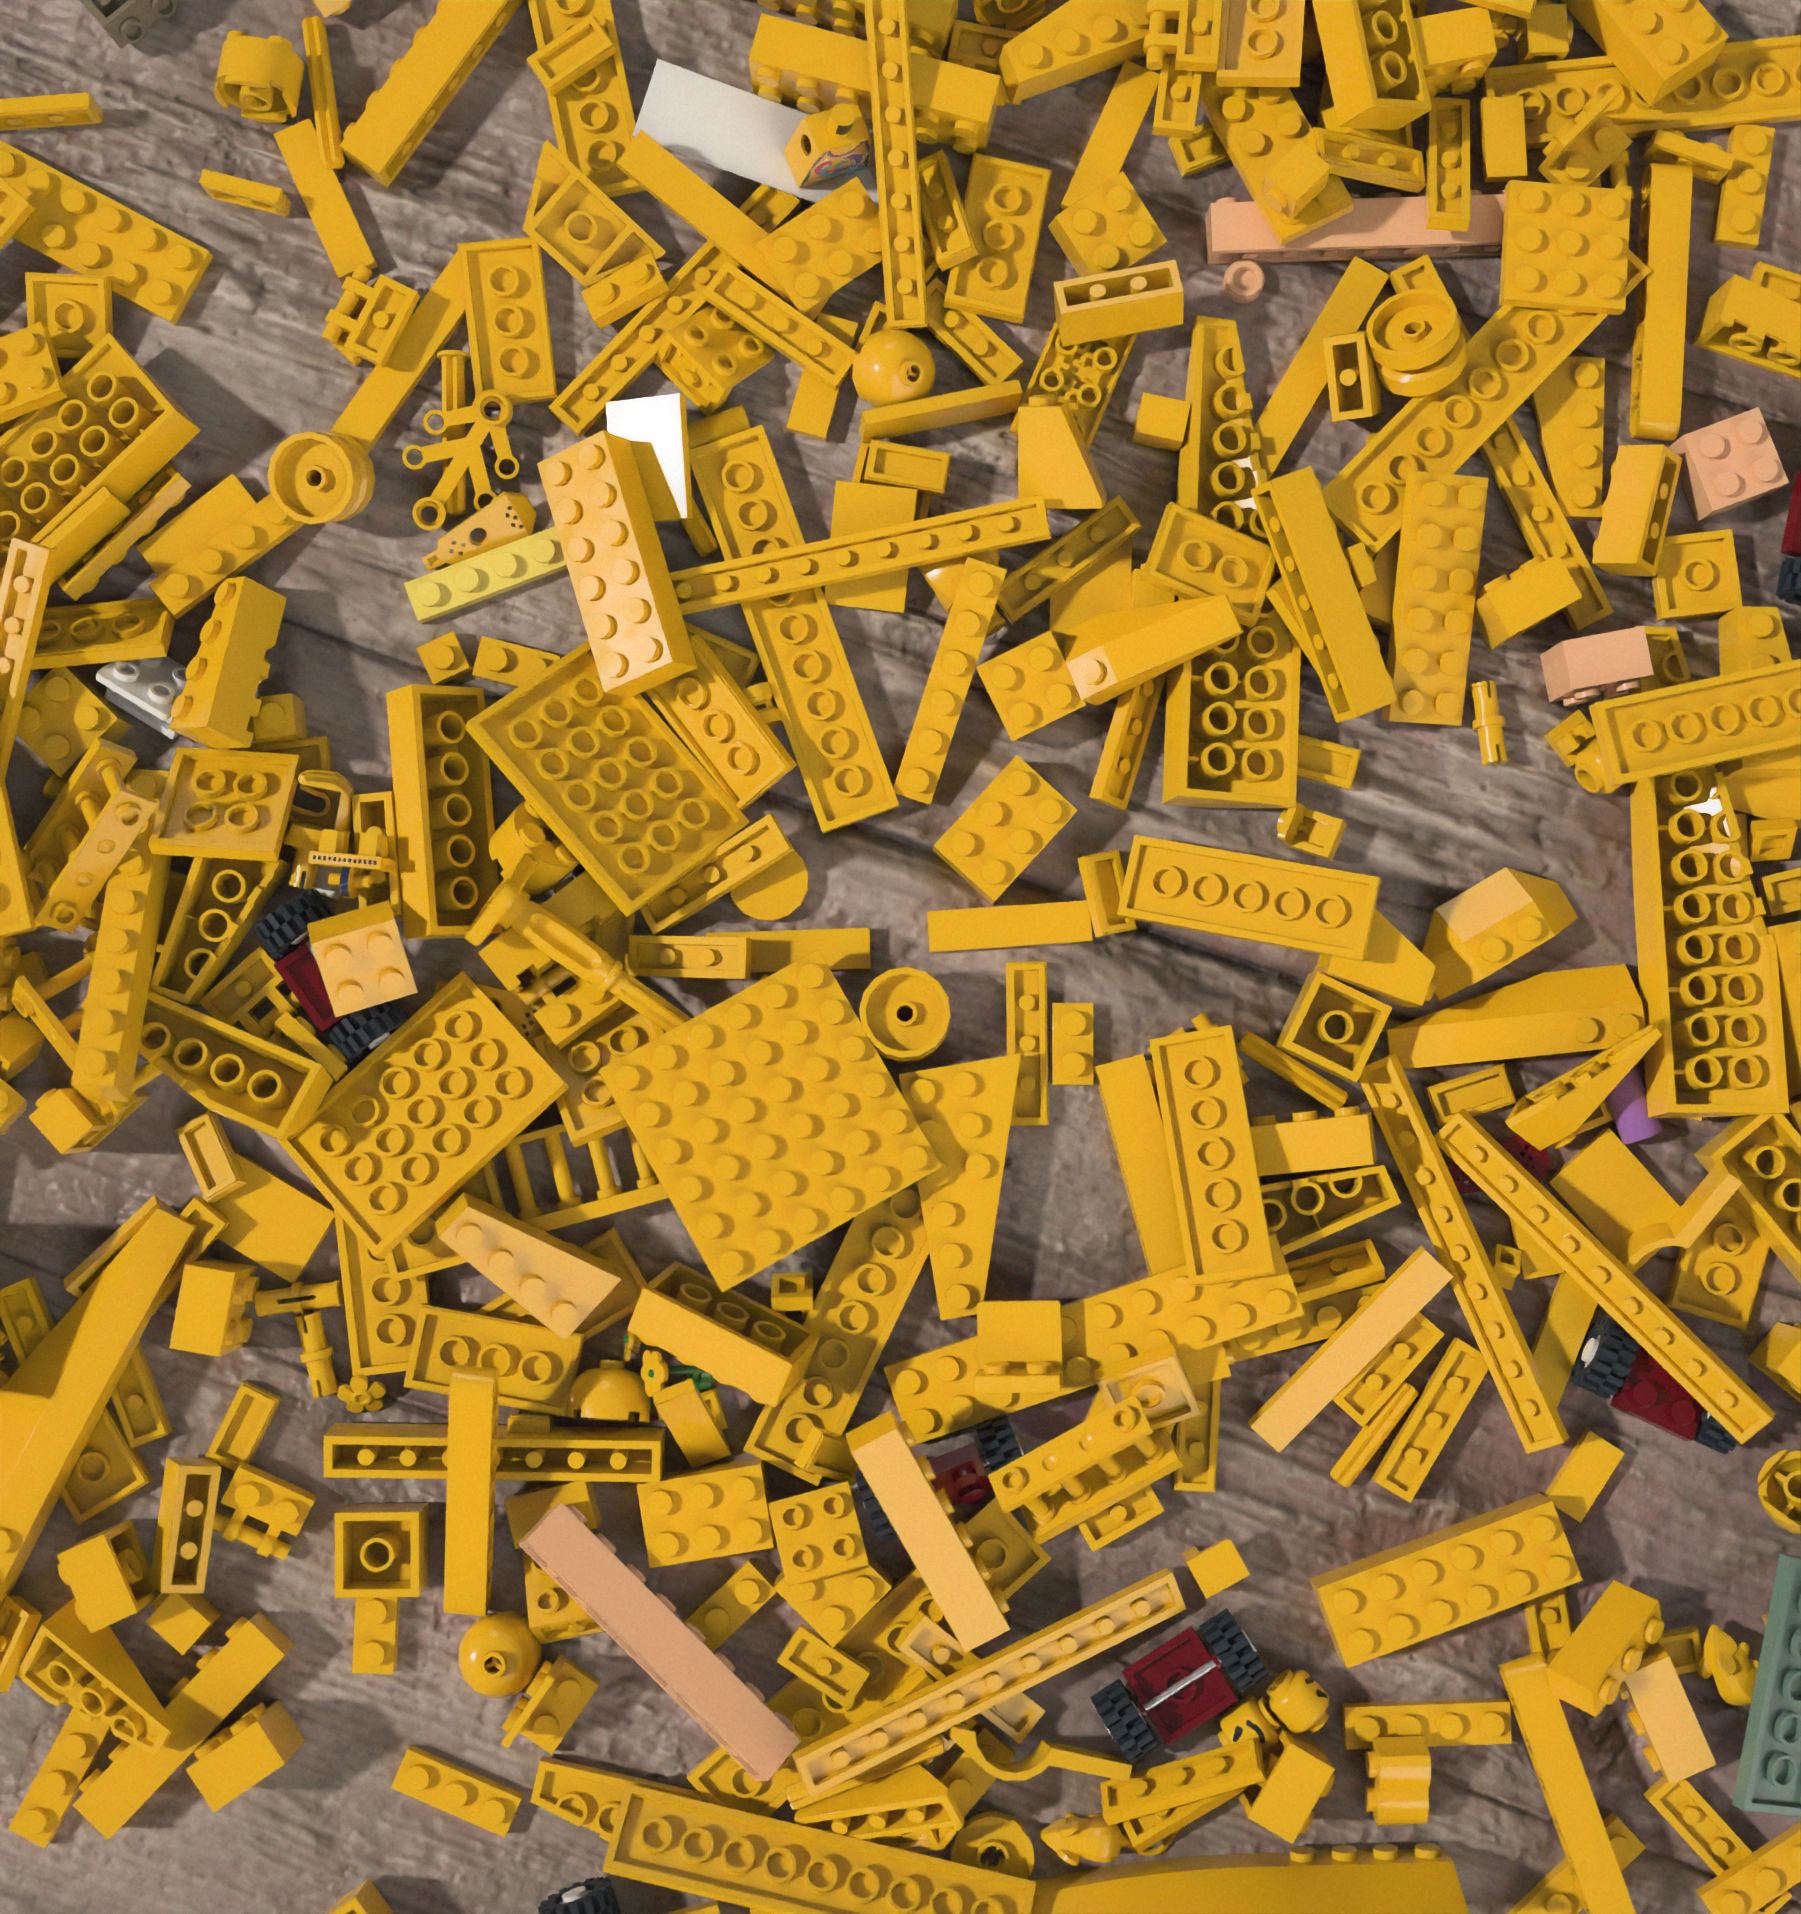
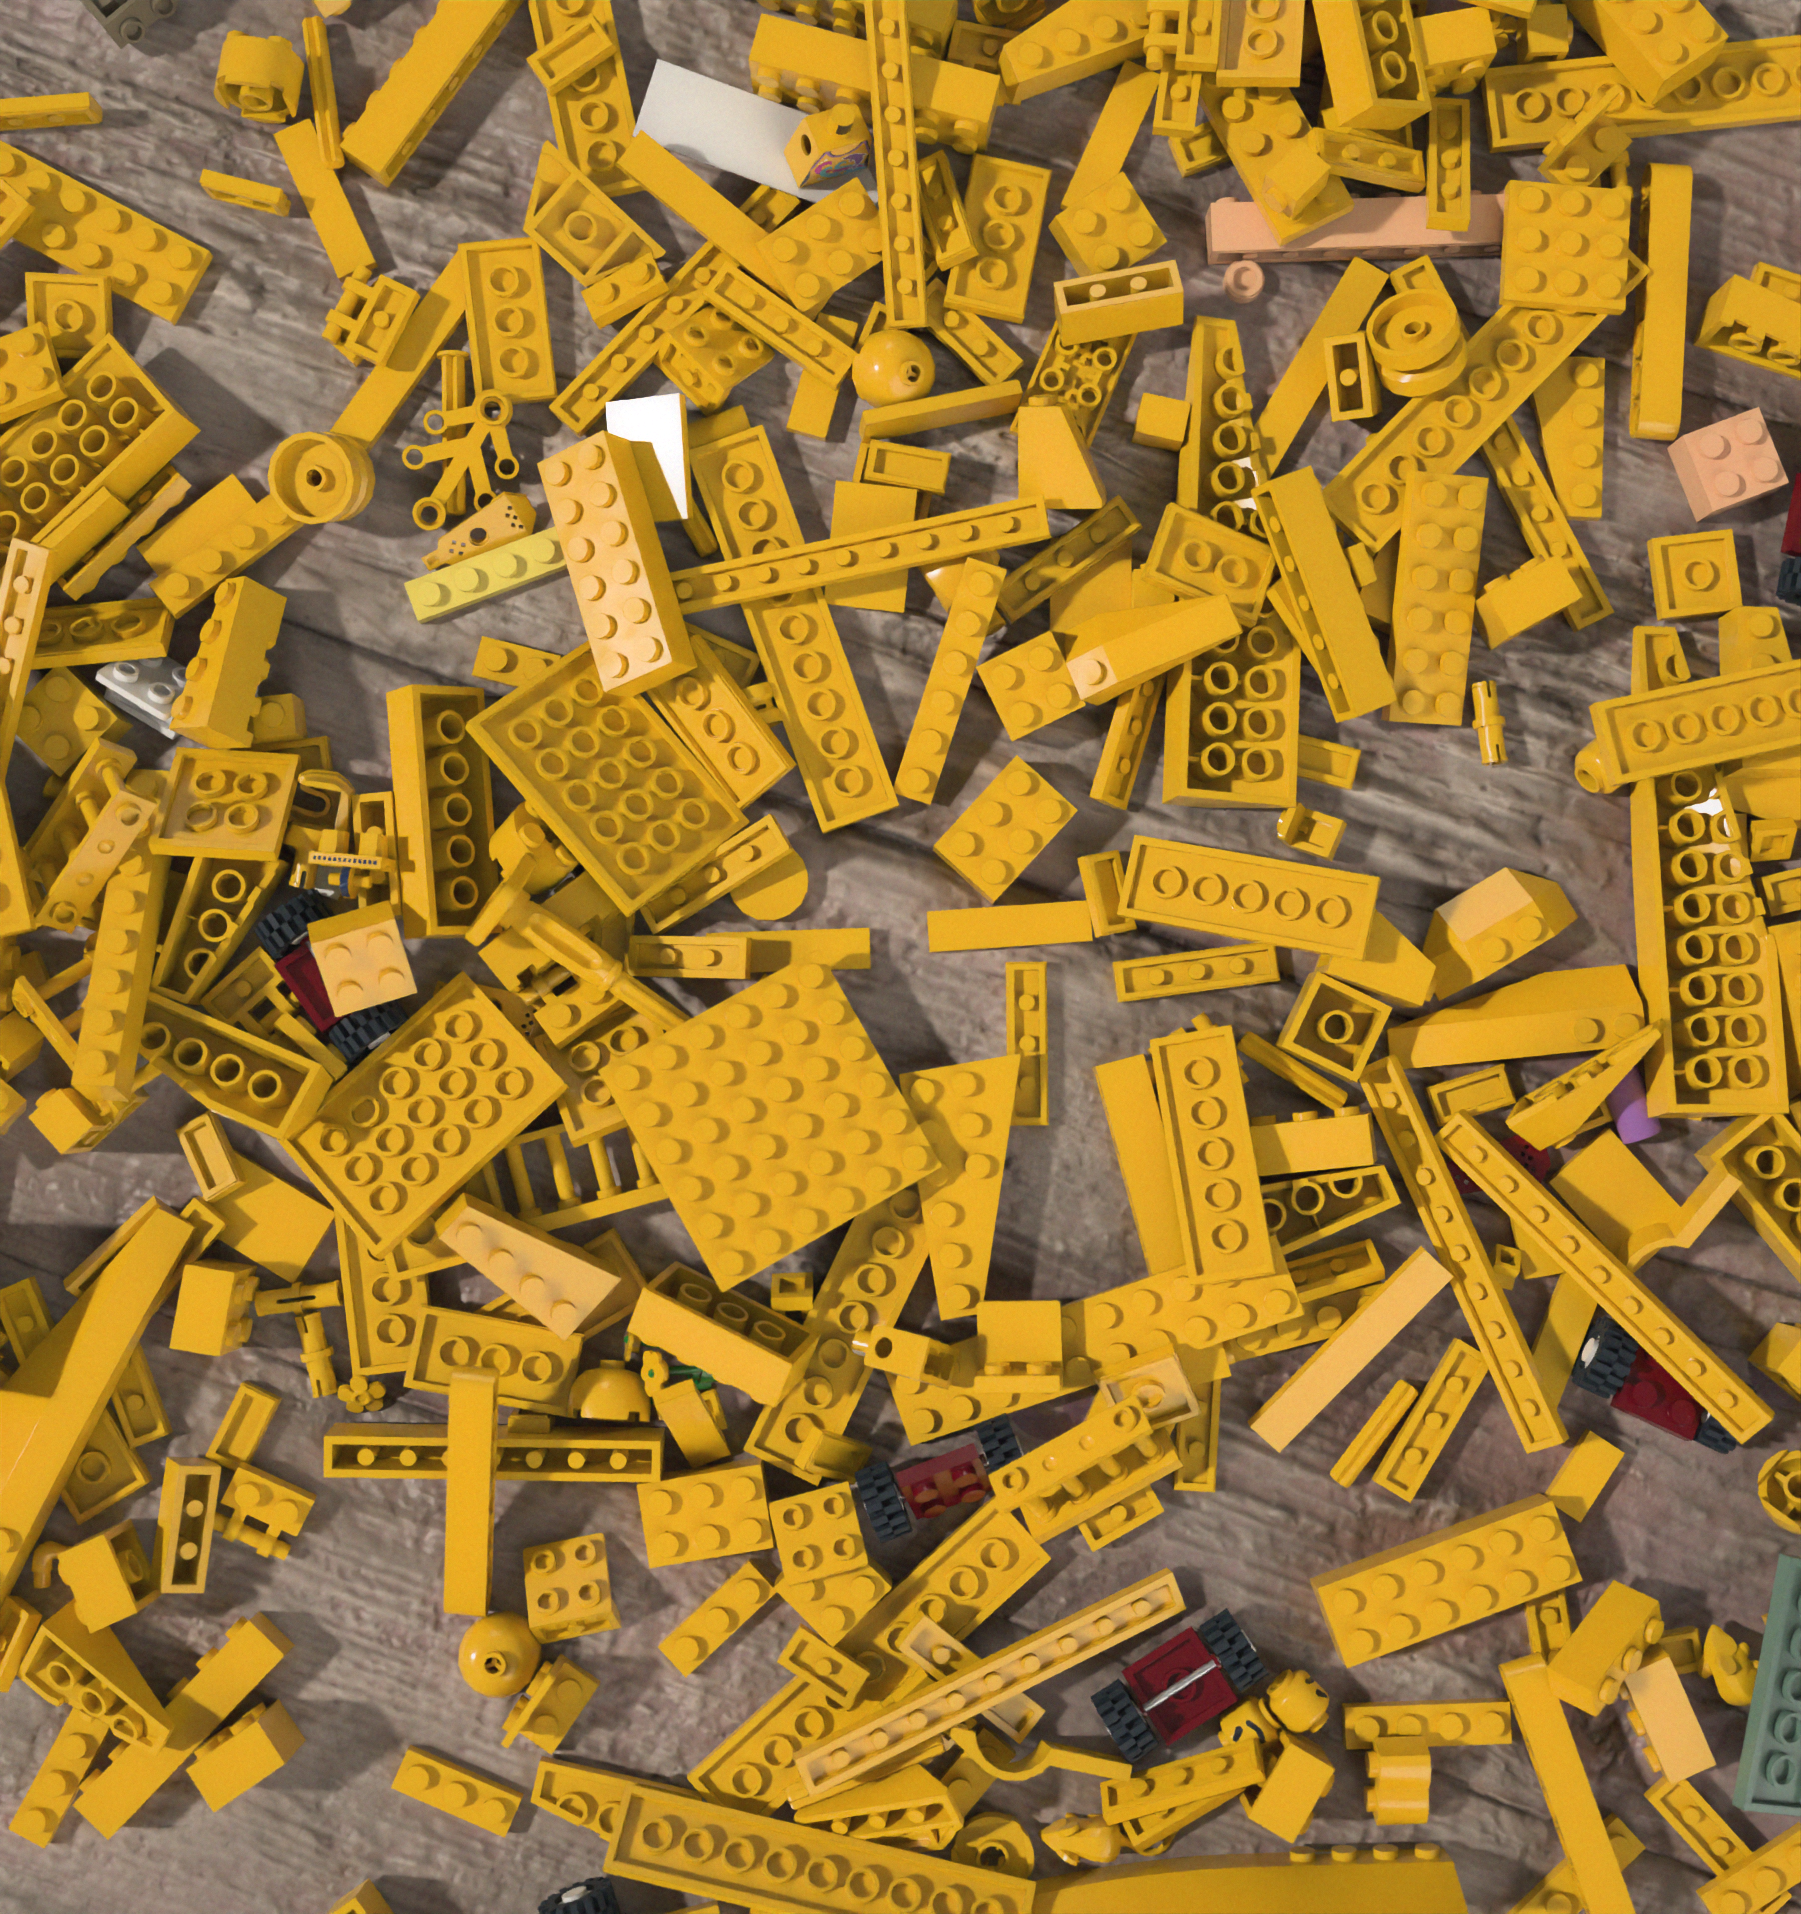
yellow brick [146,1593,223,1655] -> none
yellow brick [335,1503,429,1598] -> none
yellow plate [352,1597,400,1675] -> none
yellow plate [416,631,473,685] -> none
yellow brick [503,1481,602,1549] -> none
light nougat brick [518,1502,801,1781] -> none
yellow brick [846,1410,1011,1653] -> none
yellow wheel [859,967,951,1064] -> none
yellow plate [1051,1003,1094,1085] -> none
yellow panel [1181,1538,1250,1599] -> none
yellow plate [1332,1312,1445,1427] -> none
yellow tile [1479,96,1528,183] -> none
light nougat brick [1540,626,1654,707] -> none
yellow tile [1543,709,1596,767] -> none
yellow brick [1592,444,1682,577] -> none
yellow plate [1641,128,1736,185] -> none
yellow tile [1664,1199,1770,1330] -> none
yellow plate [1713,123,1775,251] -> none
none -> yellow animal [31,1541,70,1588]
none -> yellow torso [852,1324,959,1390]
none -> yellow tile [1112,943,1281,1003]

